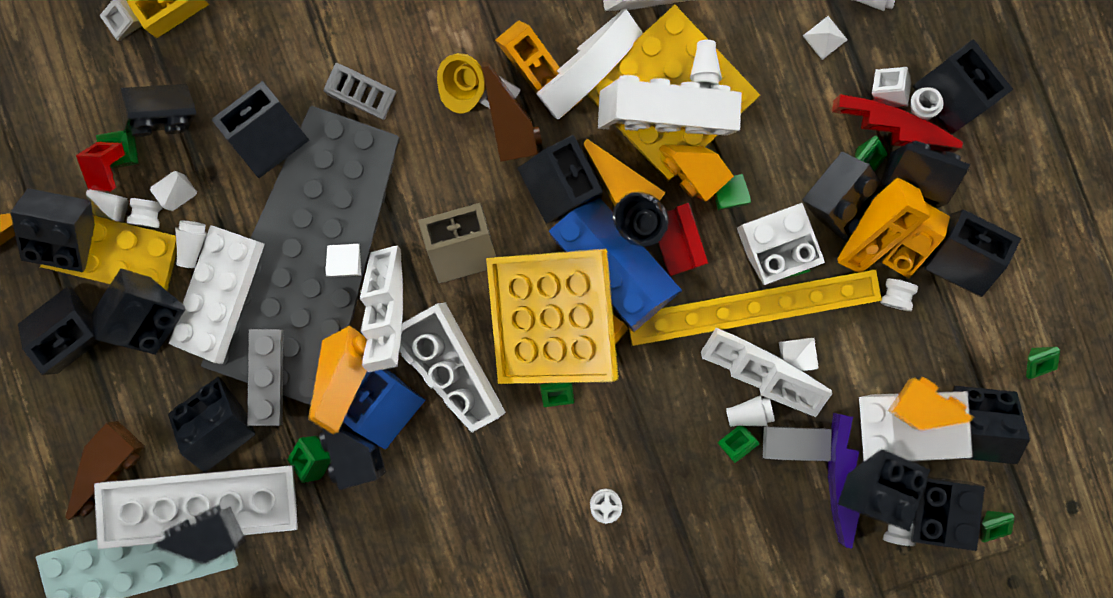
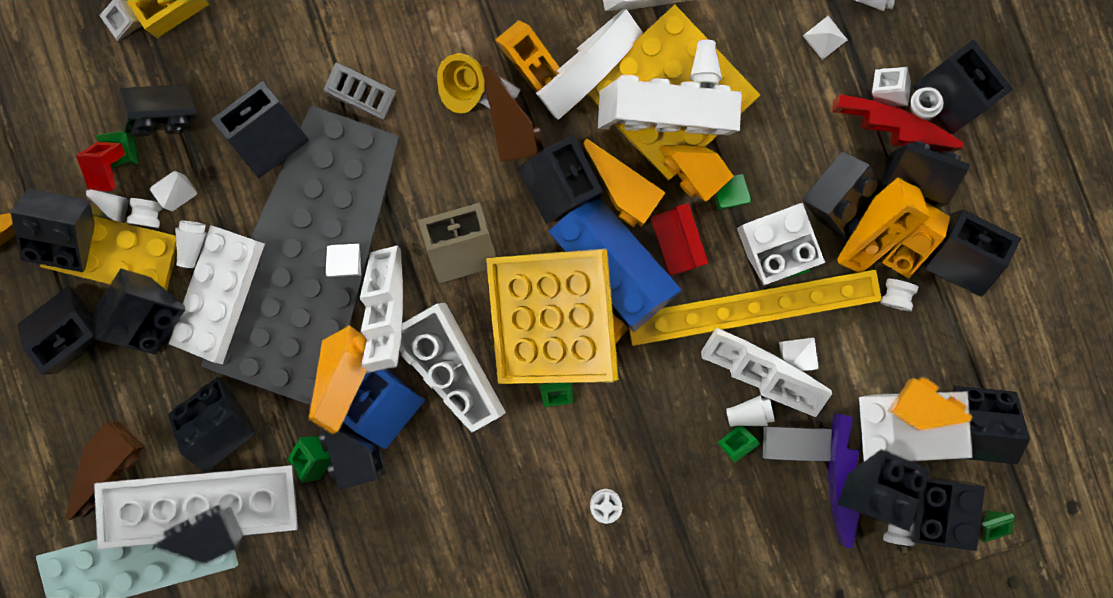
light grey plate [247,329,284,426] -> none
black hair [613,192,668,246] -> none
green slope [855,136,888,171] -> none
green slope [1026,347,1060,380] -> none

